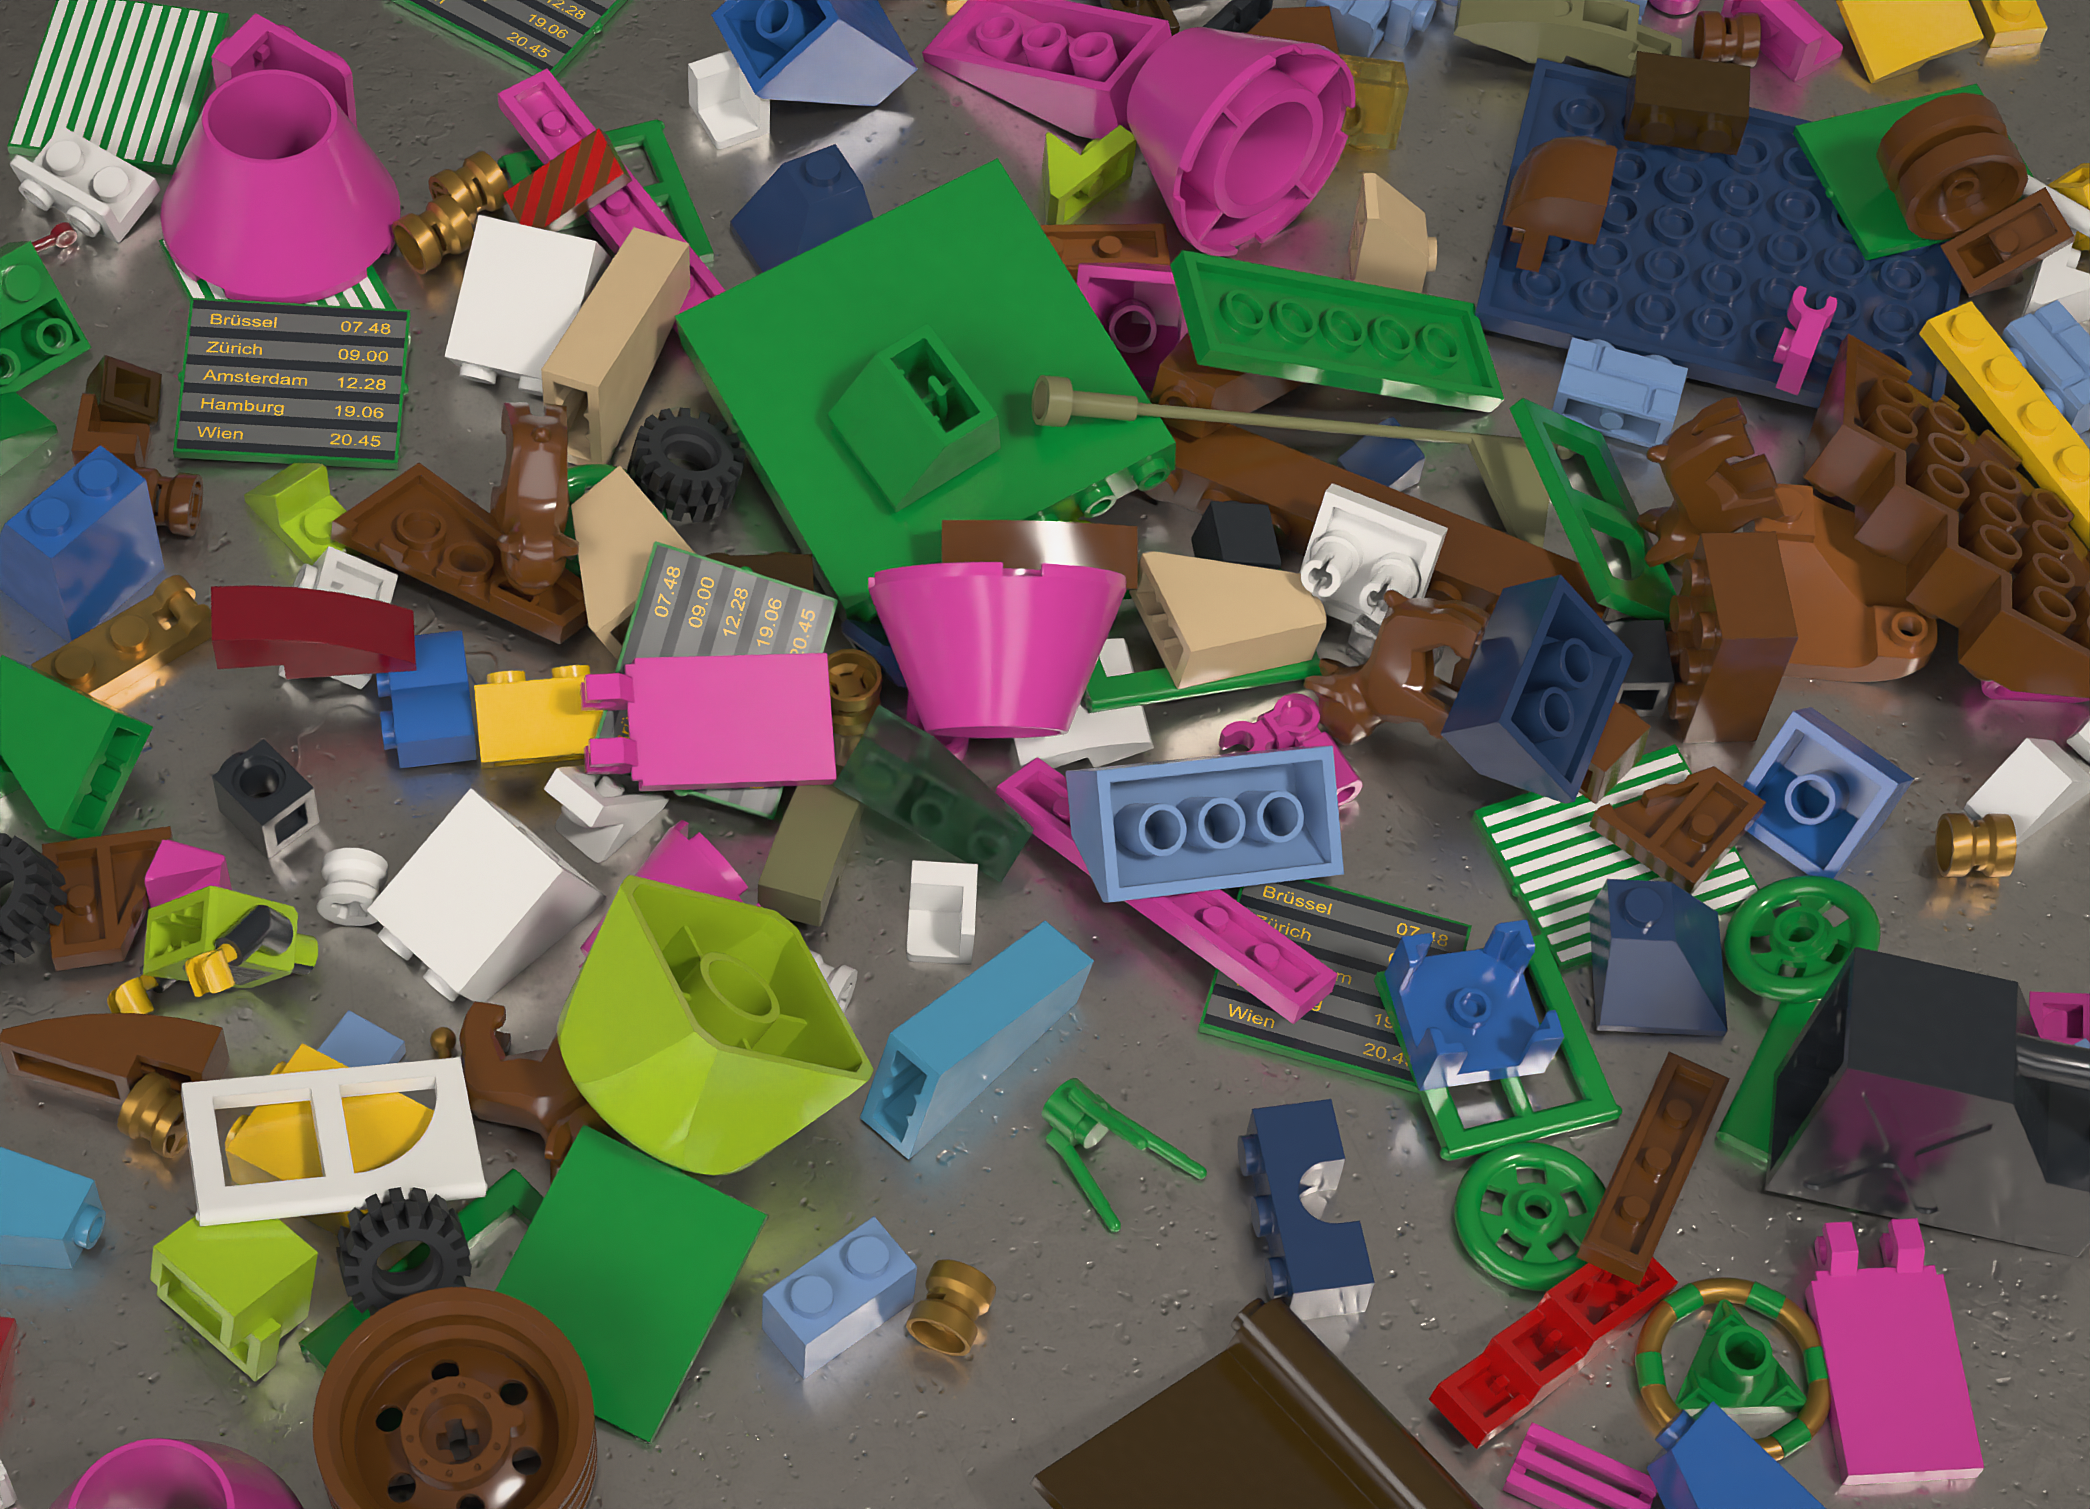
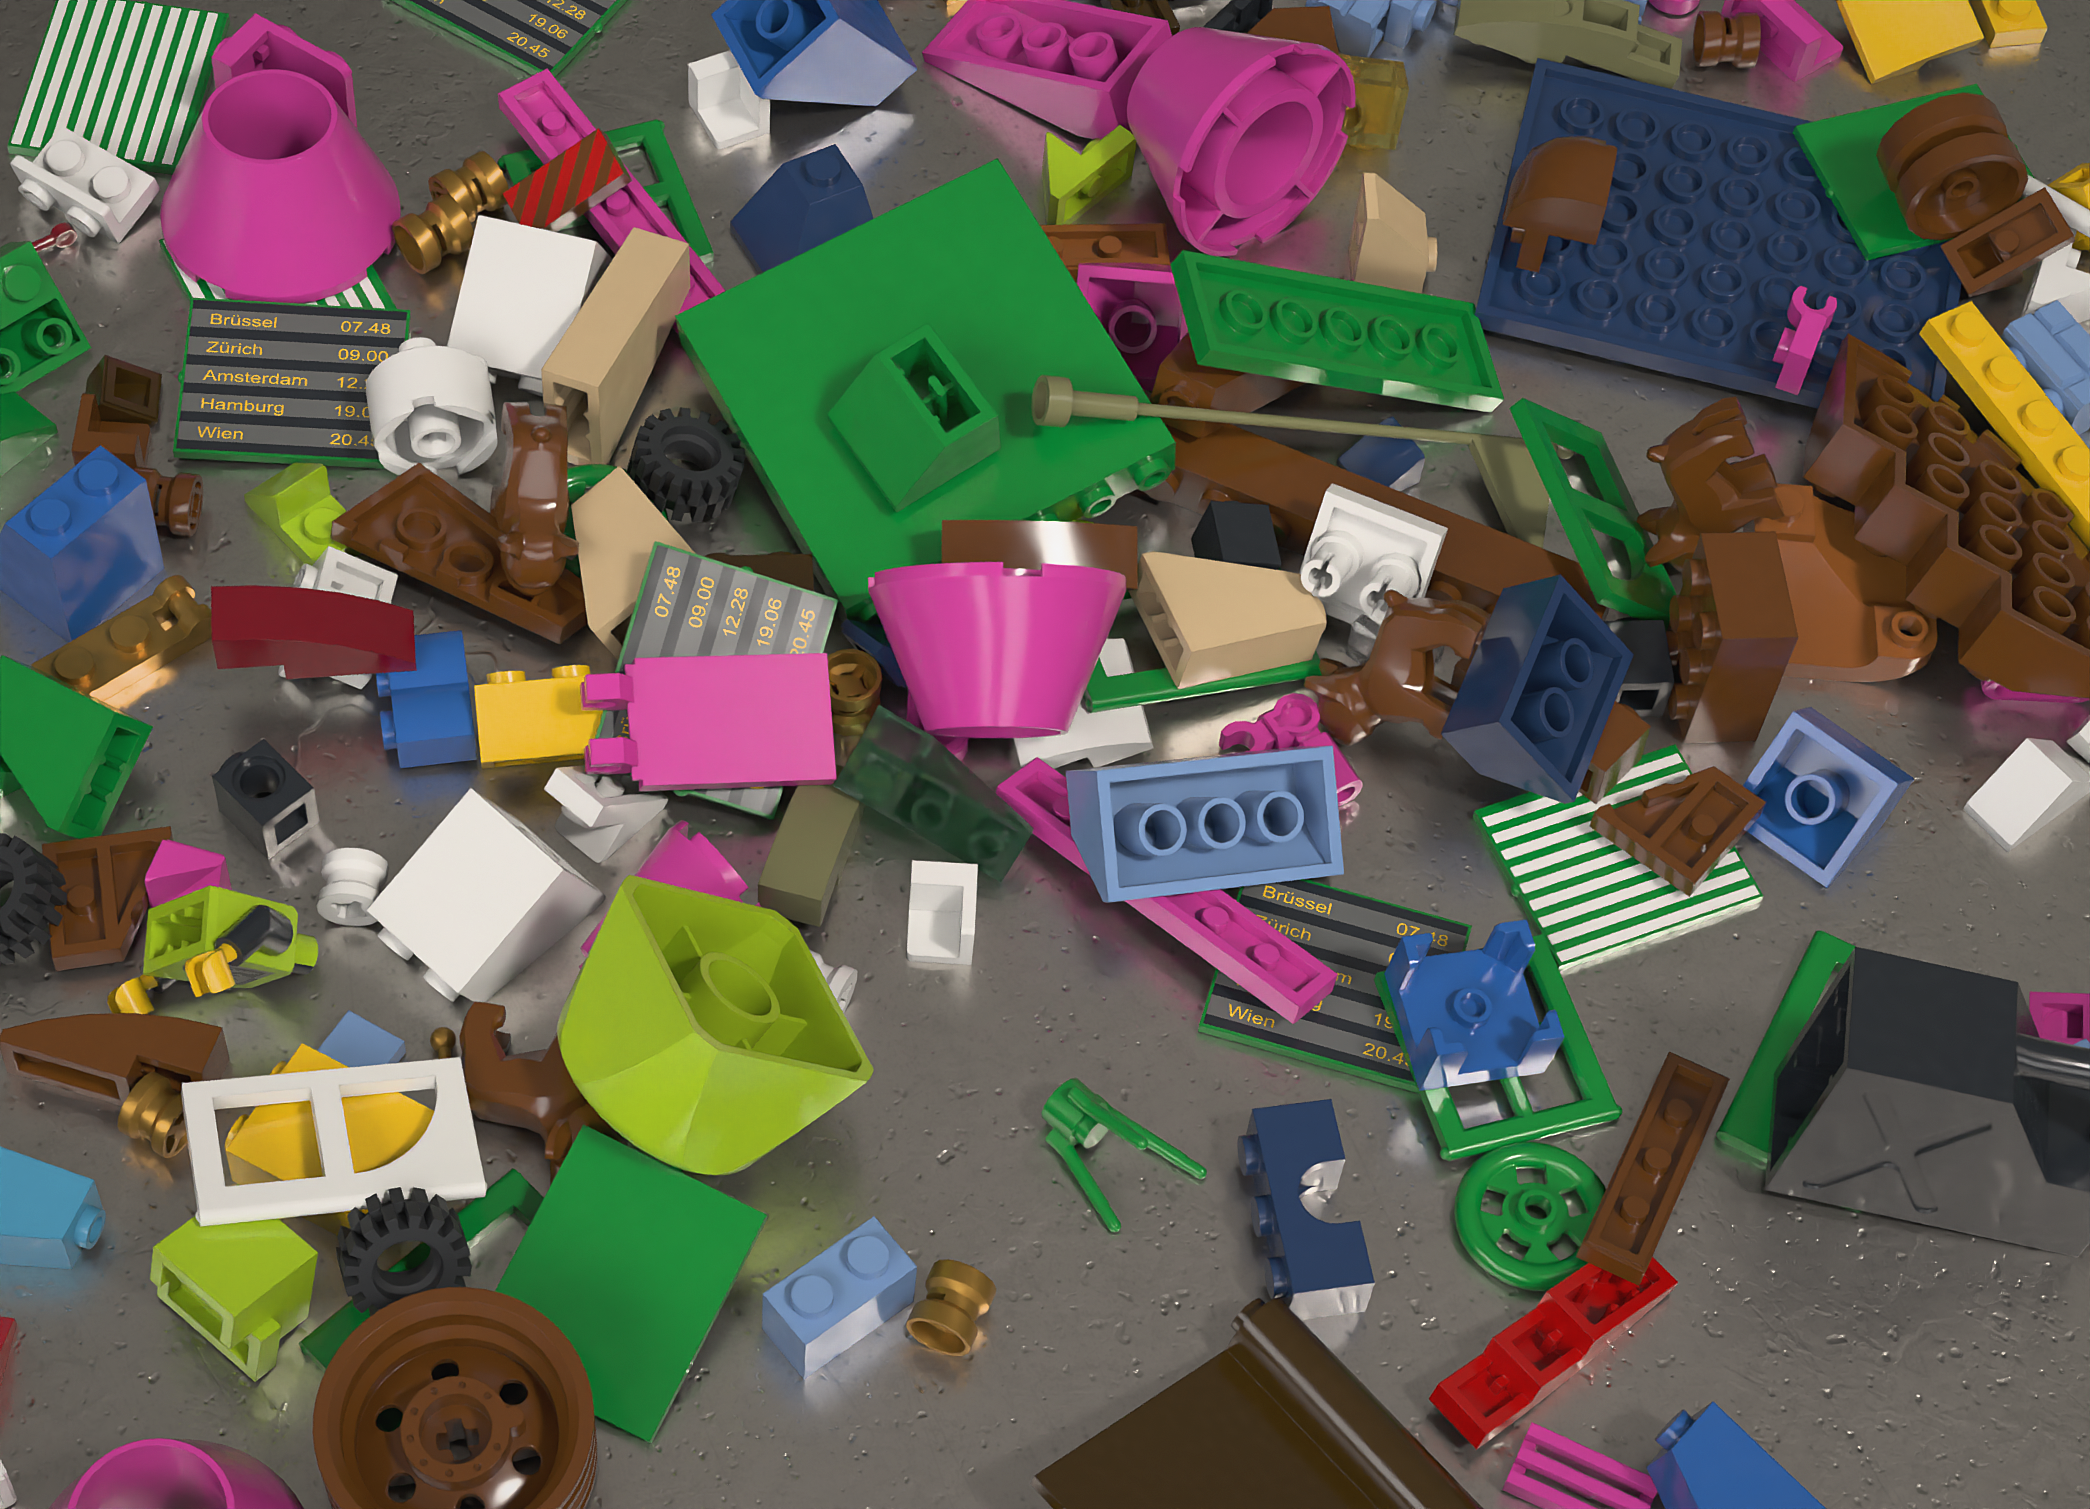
dark azure slope [860,921,1094,1160] -> none
medium blue brick [1552,337,1688,448] -> none
dark blue slope [1589,879,1728,1036] -> none
dark brown brick [1624,51,1751,156] -> none
green piece [1634,1277,1831,1461] -> none
green plate [1724,875,1881,1003] -> none
dark pink tile [1805,1218,1984,1485] -> none
pearl gold wheel [1935,813,2017,877] -> none
none -> white brick [366,337,497,476]

